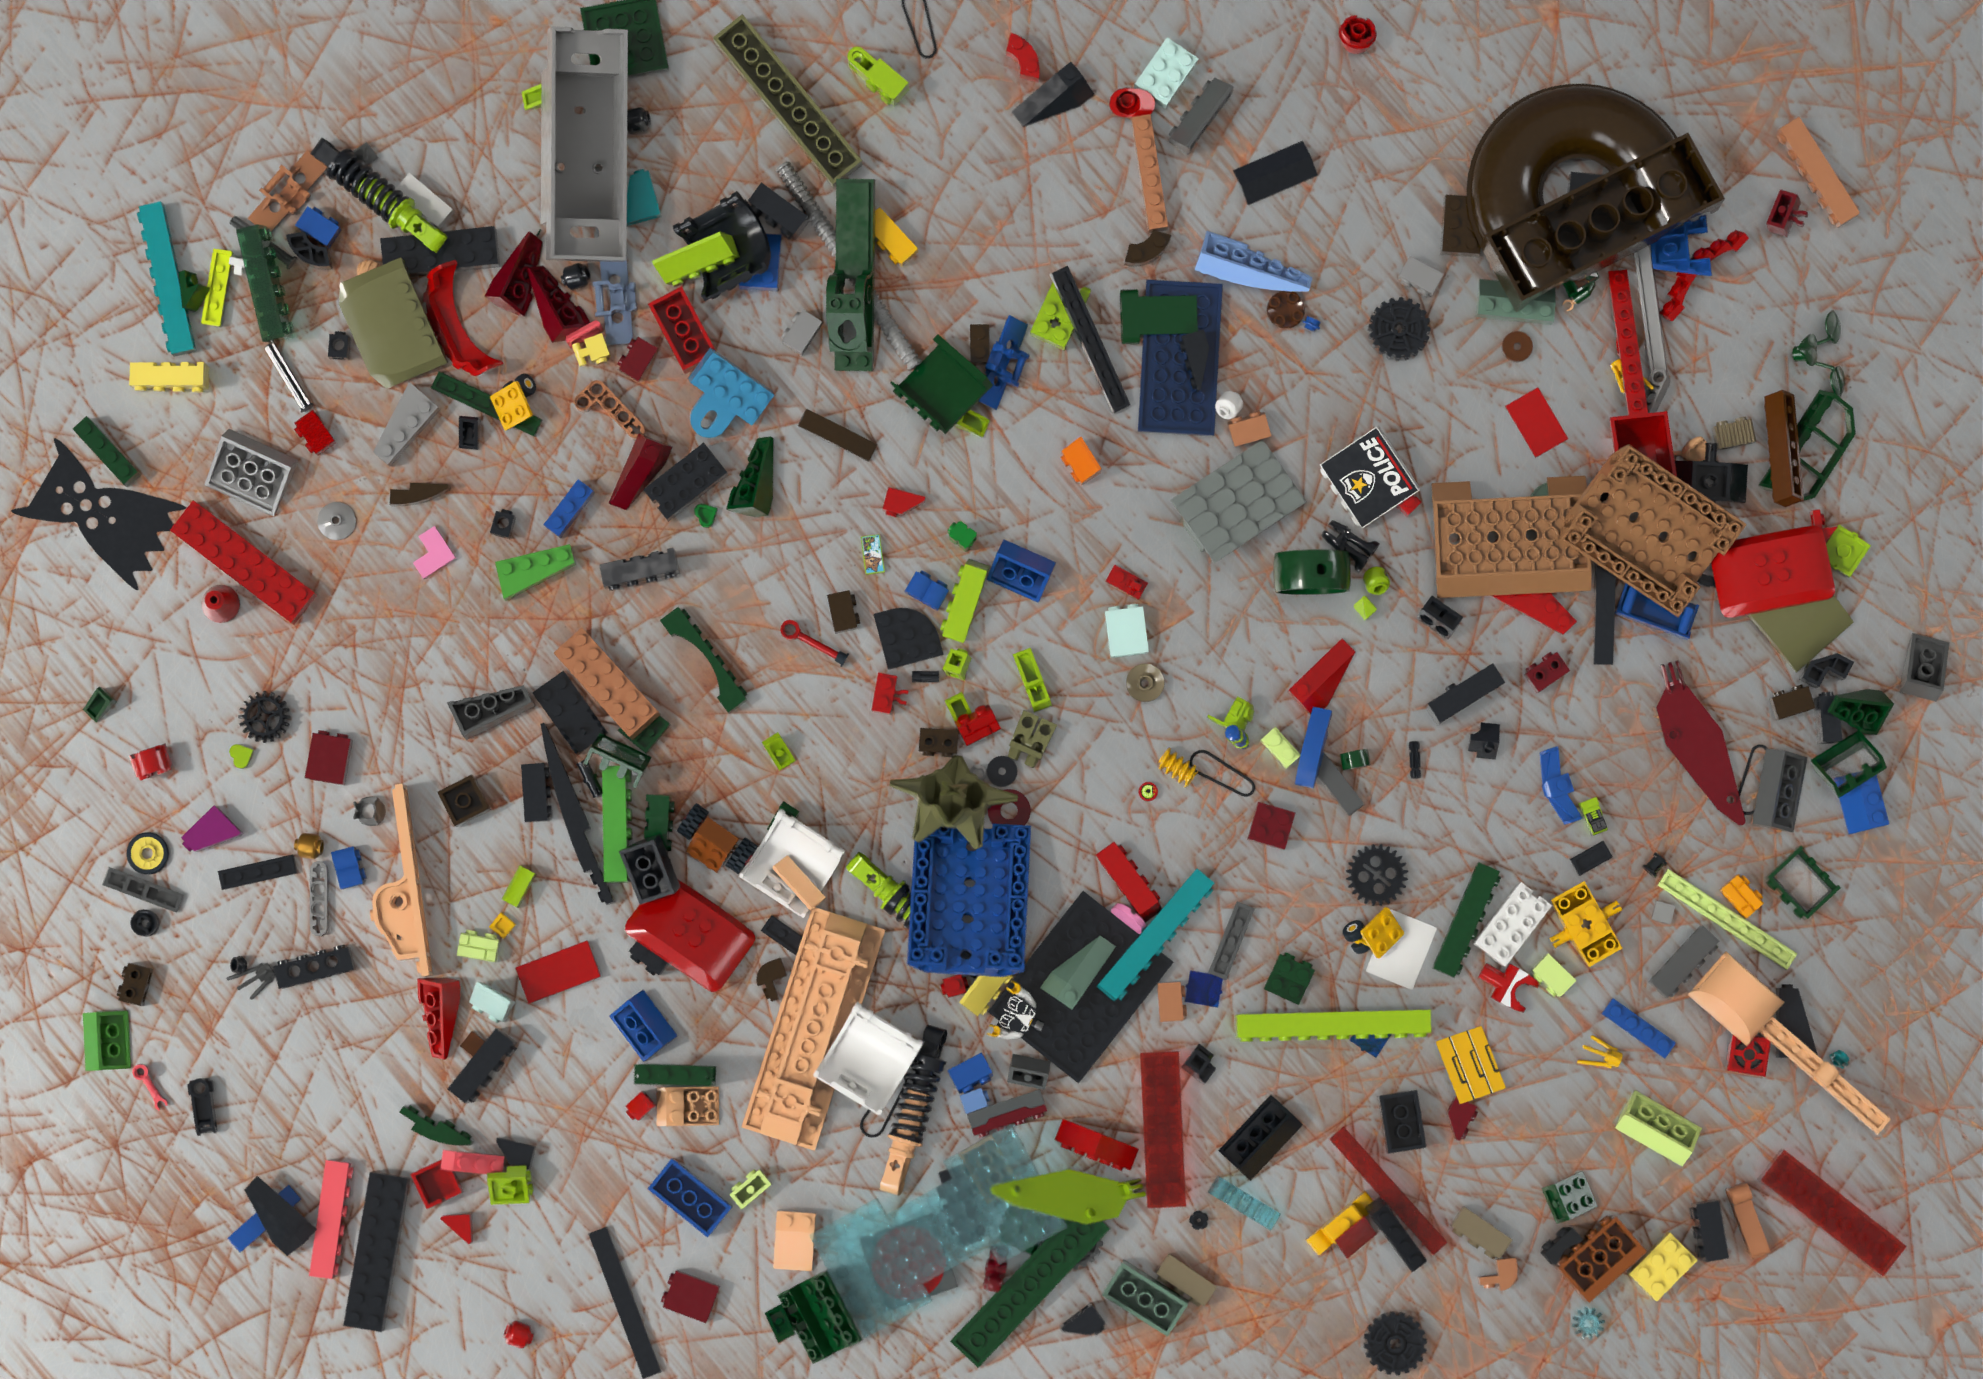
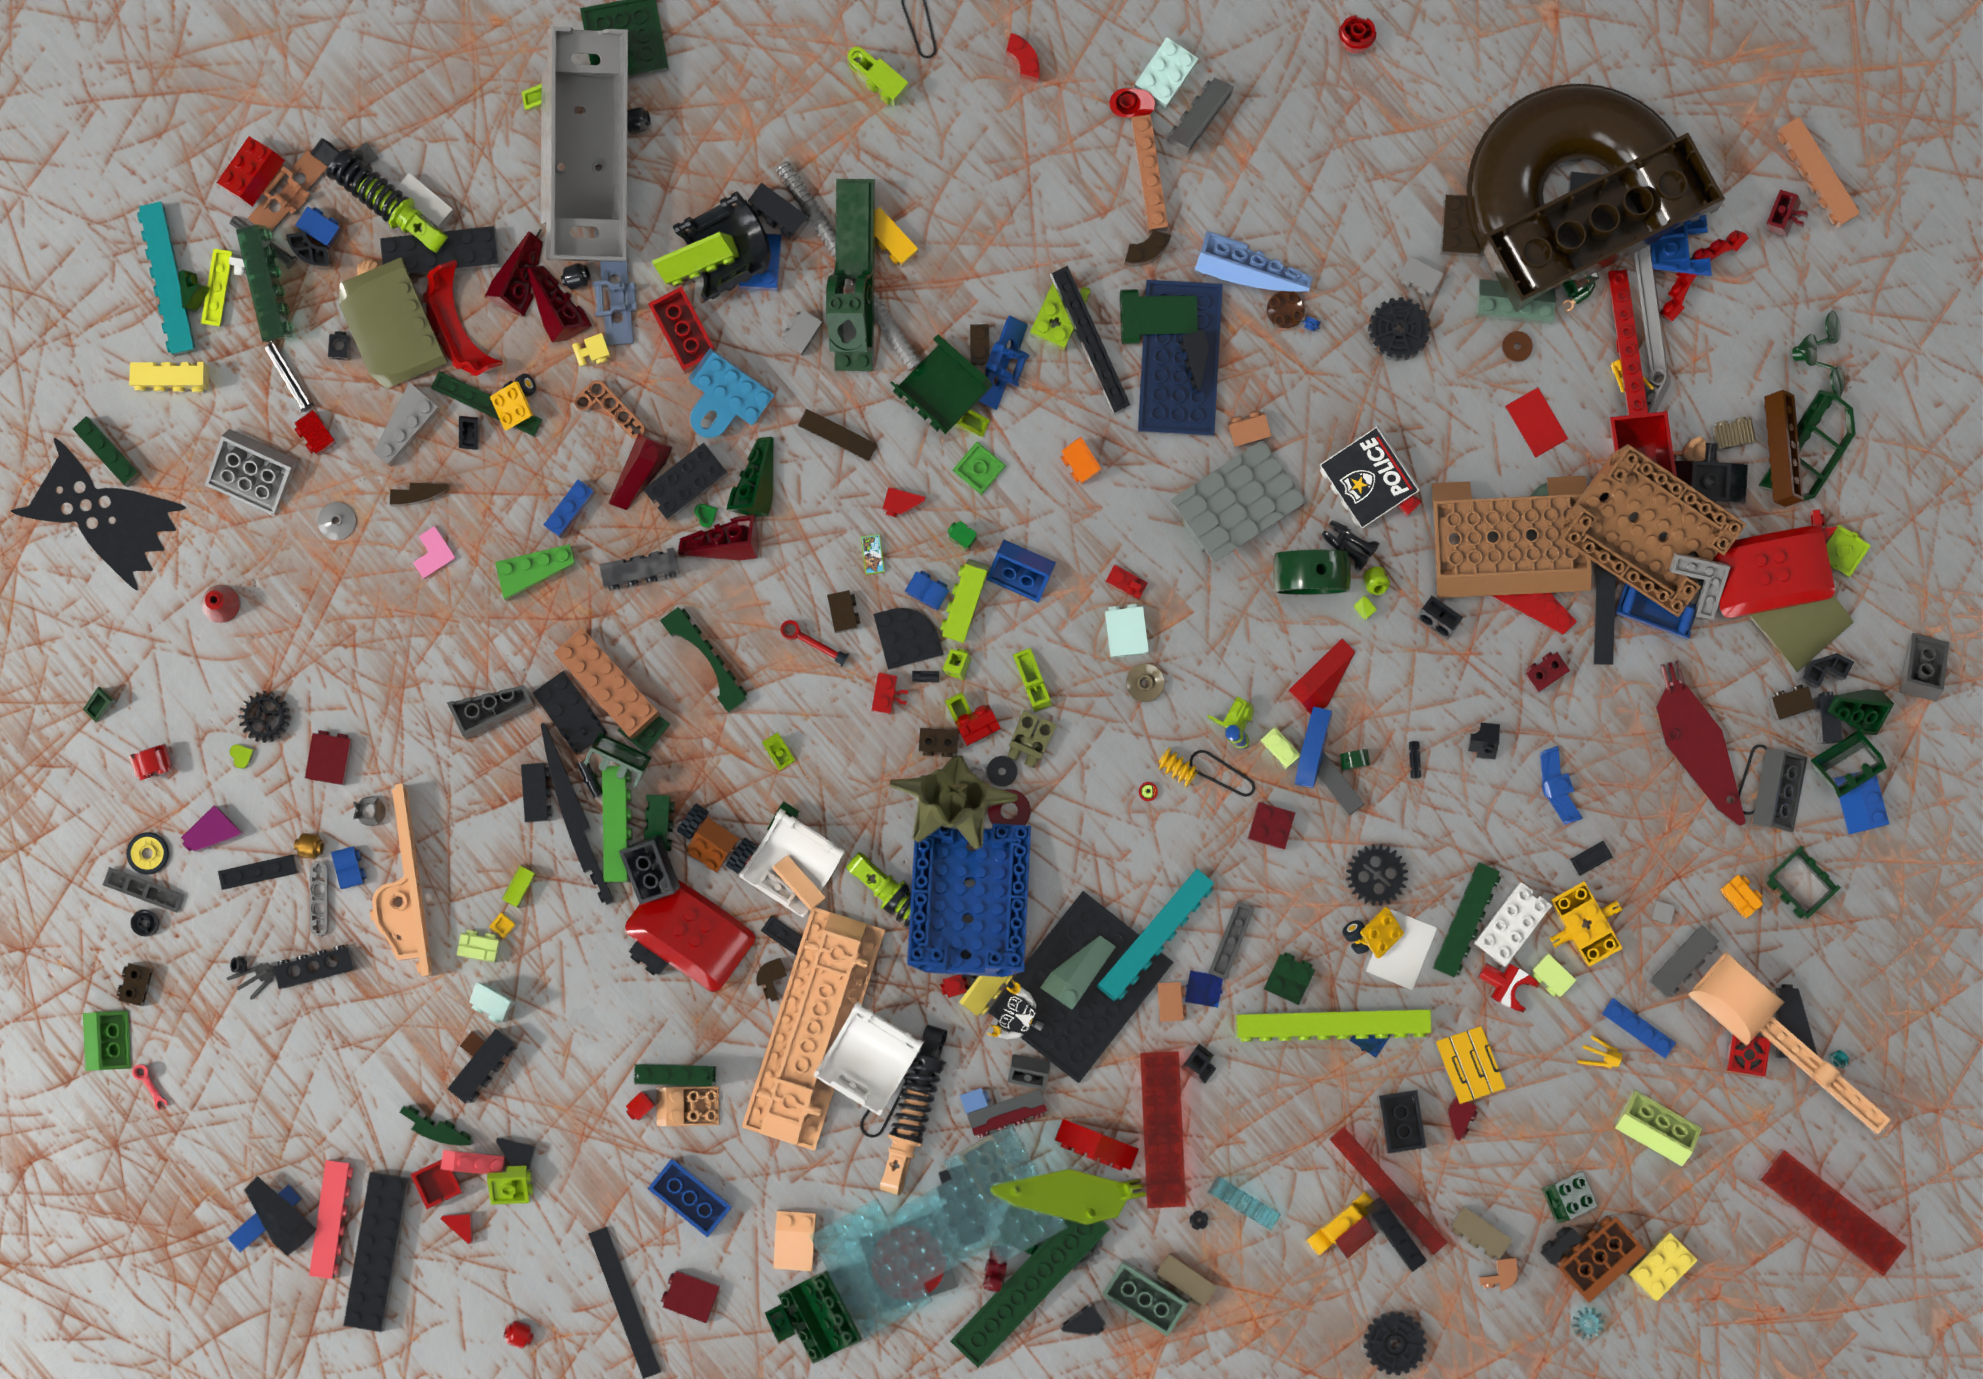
red brick [170,500,317,625] -> none
black piece [187,1078,217,1136] -> none
red wedge [417,978,461,1060] -> none
dark brown brick [437,774,491,827] -> none
black brick [490,509,516,539] -> none
red tile [515,940,601,1004] -> none
coral tile [566,320,604,348] -> none
blue slope [609,990,677,1062] -> none
dark red brick [617,337,658,381] -> none
teal slope [627,169,662,226] -> none
olive brick [713,14,863,188] -> none
yellowish green brick [730,1169,772,1209] -> none
blue brick [948,1052,993,1094] -> none
black wedge [1012,62,1095,127] -> none
red wedge [1096,842,1162,923] -> none
bright pink tile [1111,903,1146,934] -> none
white head [1215,391,1243,419] -> none
black slope [1218,1095,1303,1181] -> none
black slope [1233,141,1318,205] -> none
black brick [1425,663,1505,725] -> none
leg [1578,797,1608,836] -> none
black bush [1642,852,1668,878] -> none
yellowish green tile [1657,869,1797,970] -> none
black brick [1689,1199,1729,1262] -> none
nougat beam [1725,1182,1770,1260] -> none
none -> red brick [216,136,285,207]
none -> dark red wedge [678,515,759,561]
none -> bright green tile [952,442,1006,495]
none -> light grey plate [1669,552,1730,620]

